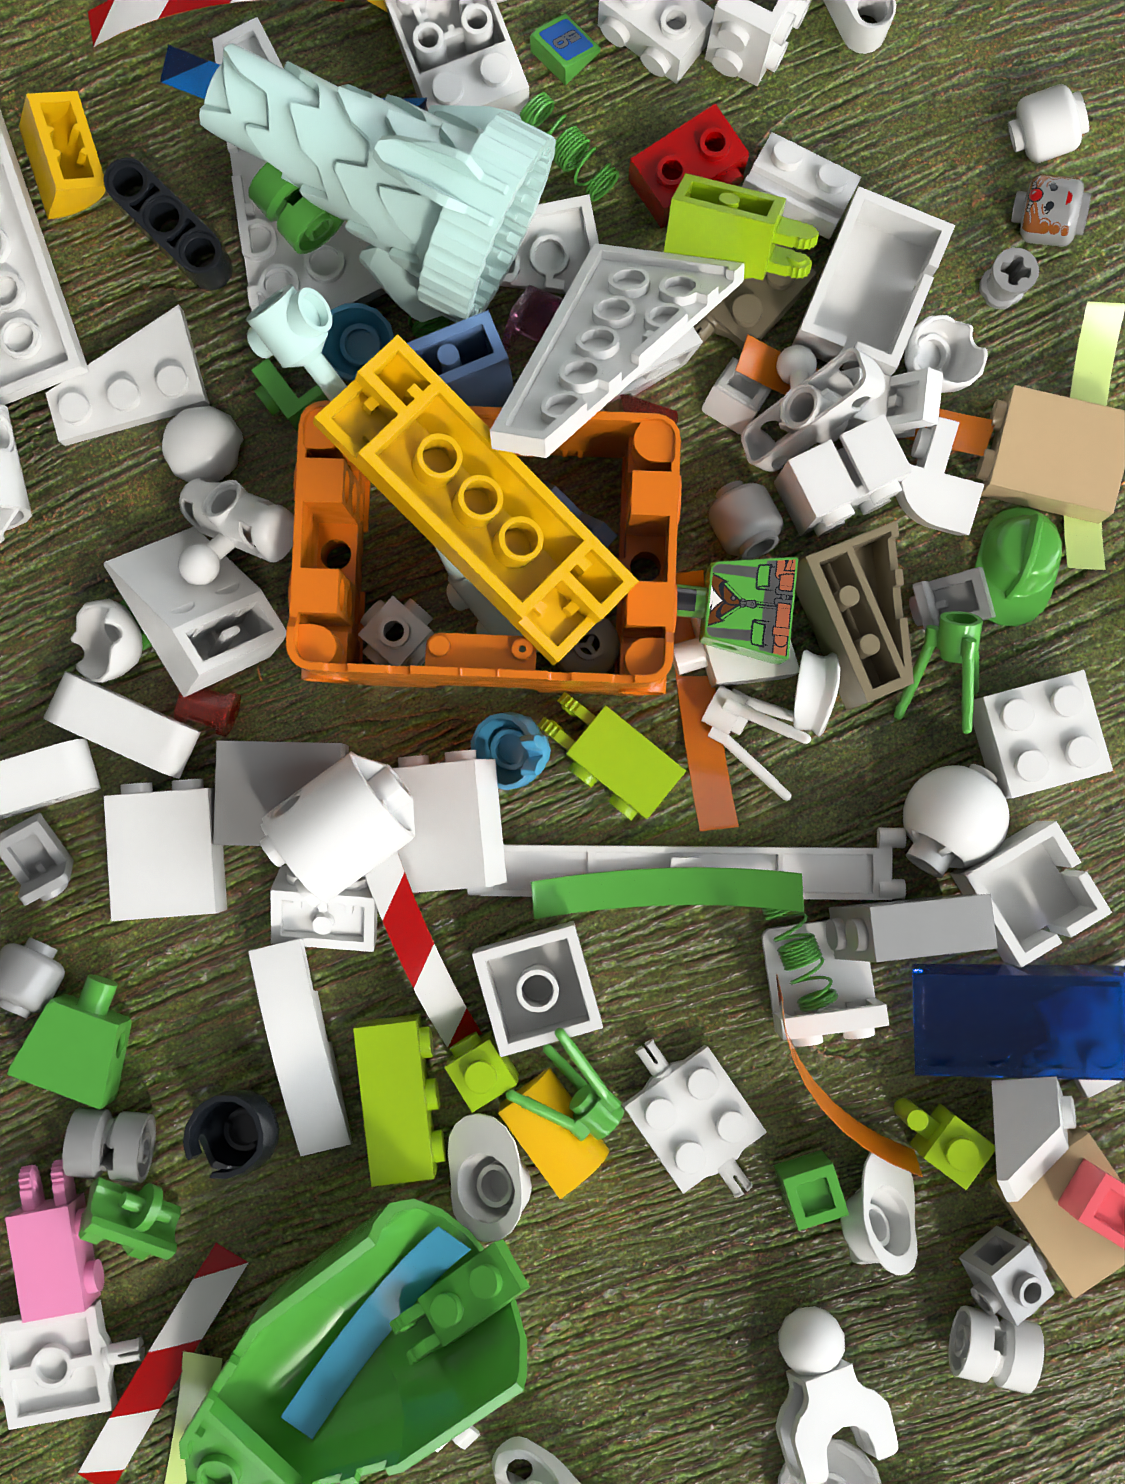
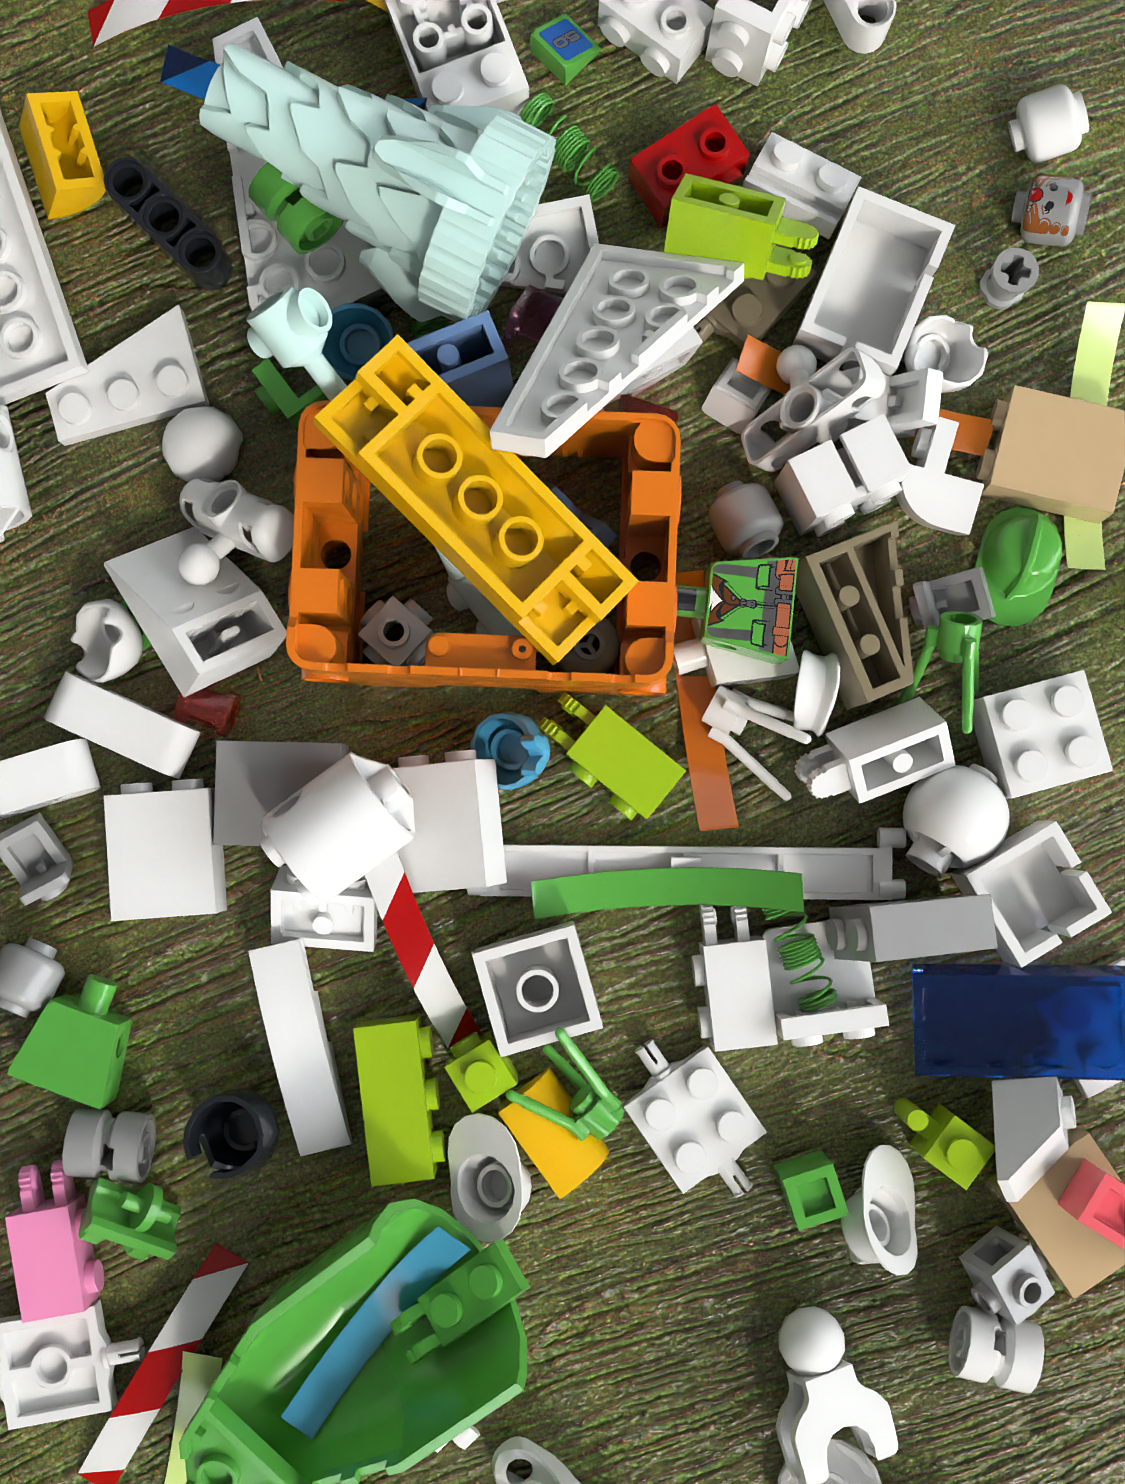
orange sticker [776,974,923,1177] -> none
none -> white hinge [691,904,778,1052]
none -> white hinge [794,697,956,804]

